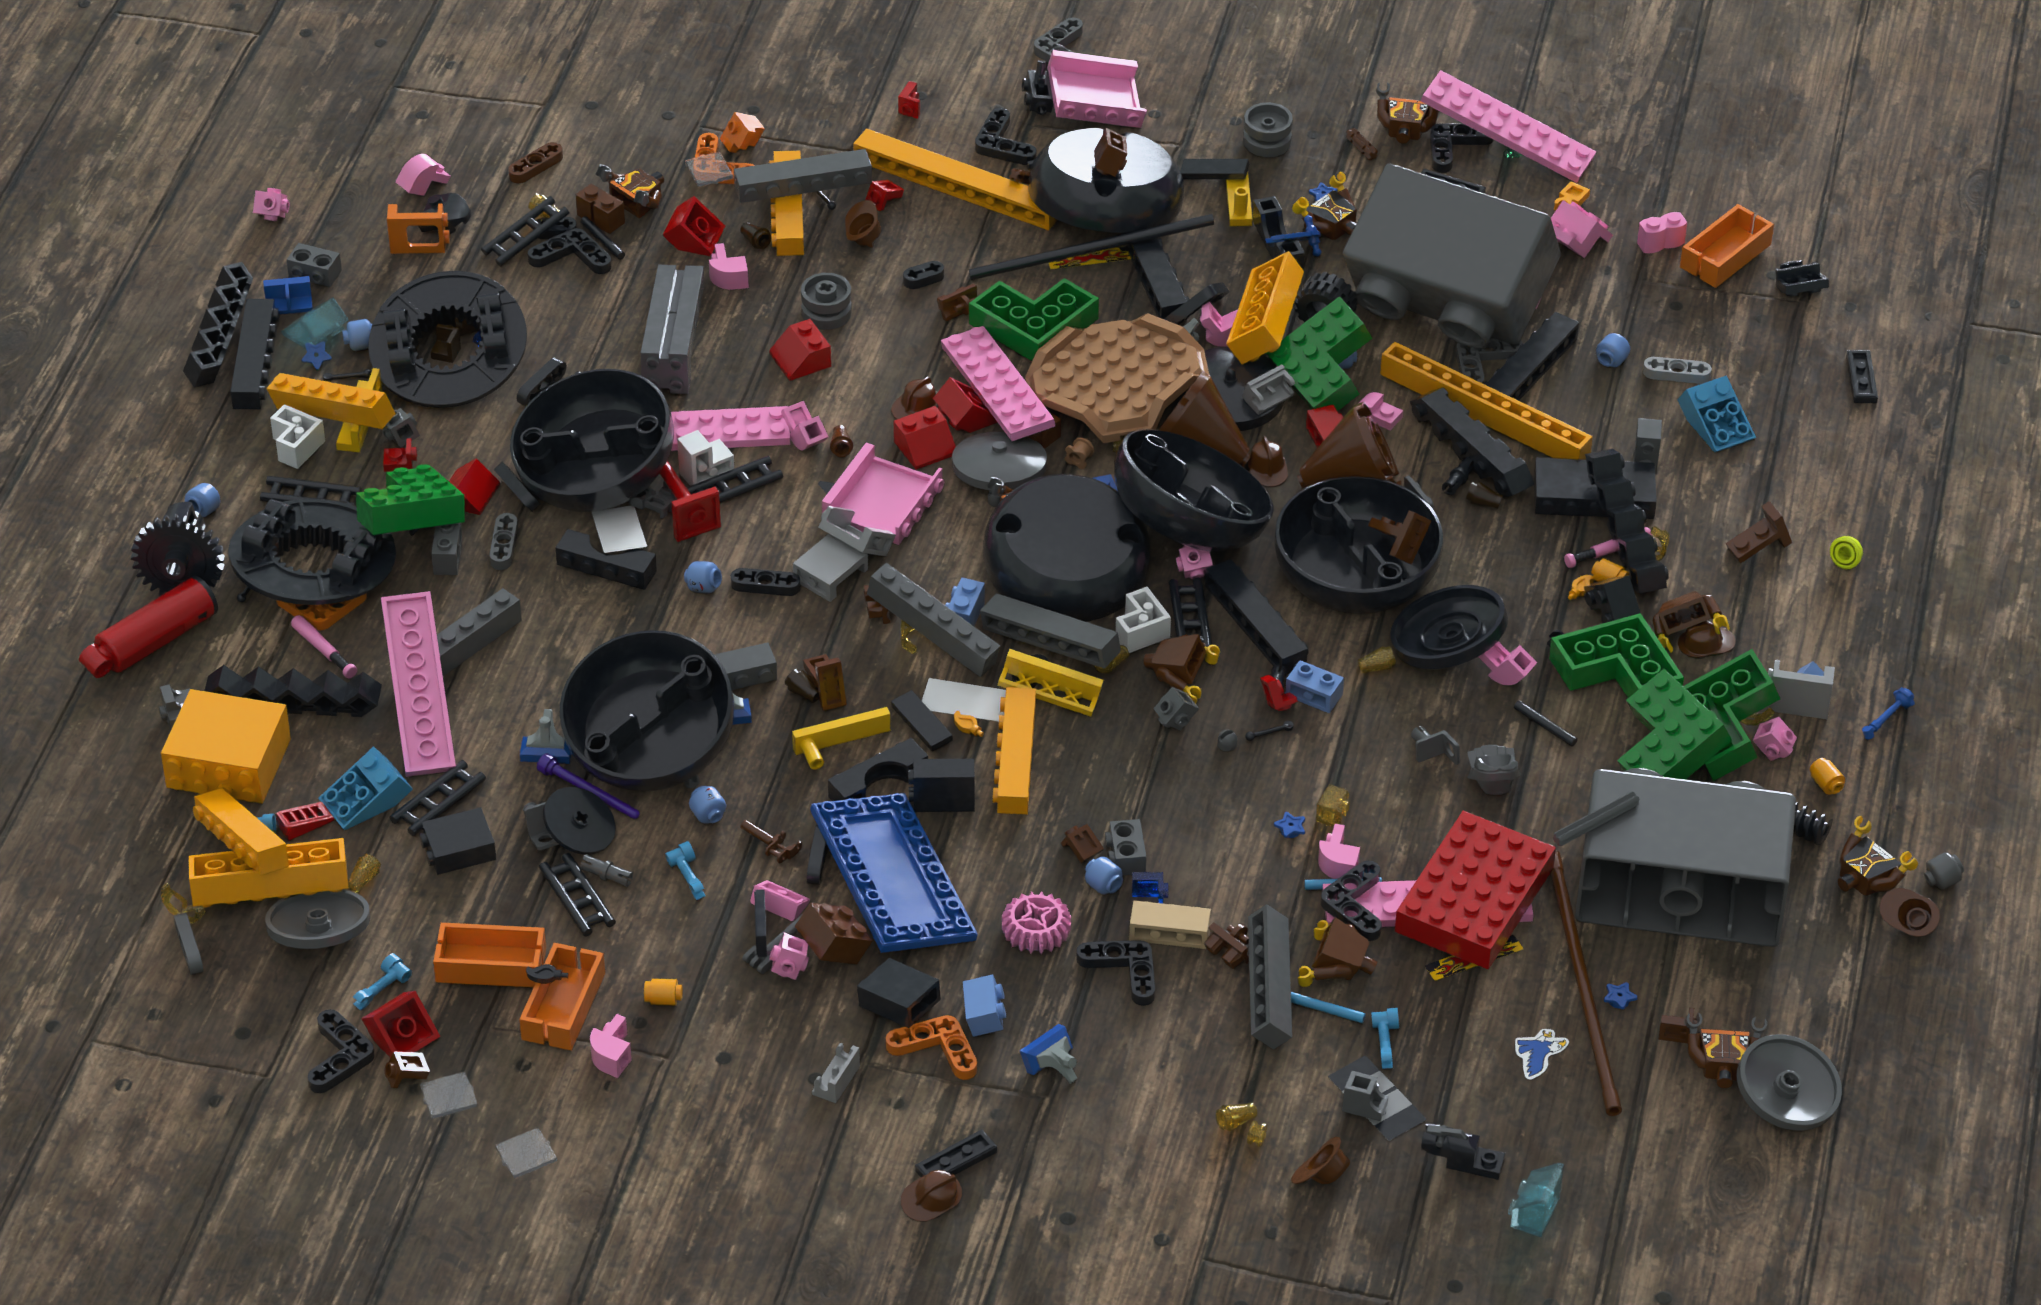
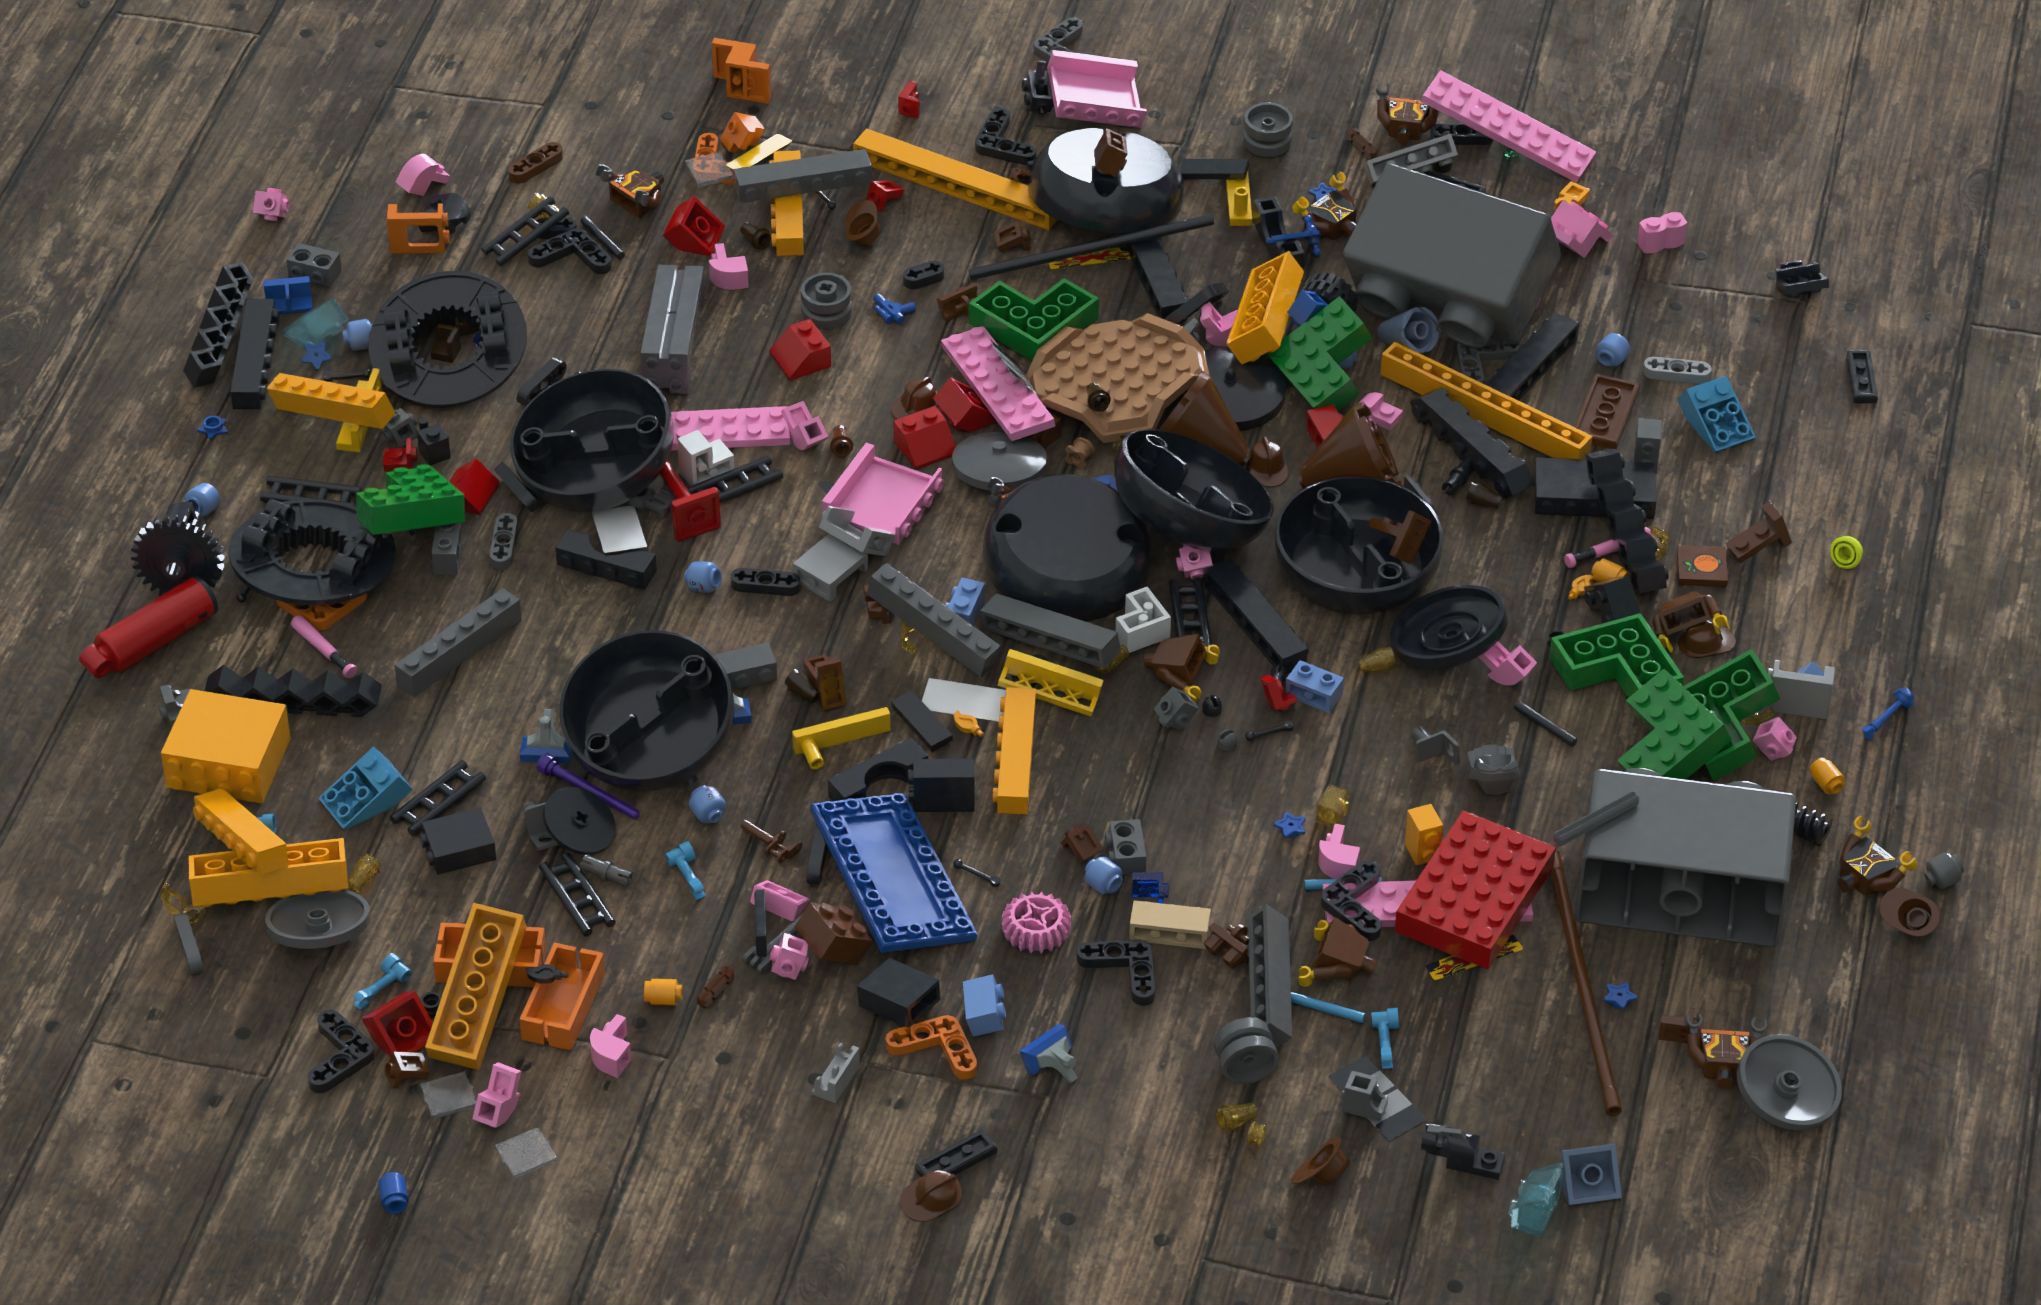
white brick [270,404,325,469] -> none
red slope [275,802,334,841] -> none
bright pink plate [381,591,456,777] -> none
reddish brown piece [575,183,625,234] -> none
light grey hinge [1242,365,1295,415] -> none
sticker [1515,1029,1569,1079] -> none
orange piece [1680,204,1774,288] -> none
none -> blue plate [197,416,228,439]
none -> blue brick [378,1172,409,1214]
none -> black brick [417,417,451,466]
none -> black plate [420,992,442,1016]
none -> light orange brick [425,903,527,1070]
none -> bright pink brick [472,1063,521,1128]
none -> reddish brown axle [696,966,735,1008]
none -> orange bracket [712,38,771,104]
none -> sticker [726,134,792,169]
none -> blue piece [873,294,916,324]
none -> black hinge [953,859,1000,887]
none -> sticker [990,339,1039,397]
none -> reddish brown bracket [994,221,1032,252]
none -> dark brown cone [1086,383,1111,412]
none -> black hinge [1202,695,1222,717]
none -> dark grey wheel [1214,1017,1279,1084]
none -> blue brick [1287,290,1328,327]
none -> light grey brick [1363,134,1458,185]
none -> sand blue cone [1378,307,1439,353]
none -> light orange brick [1405,804,1443,866]
none -> sand blue slope [1559,1144,1622,1205]
none -> reddish brown tile [1574,374,1640,450]
none -> reddish brown tile [1677,545,1728,587]

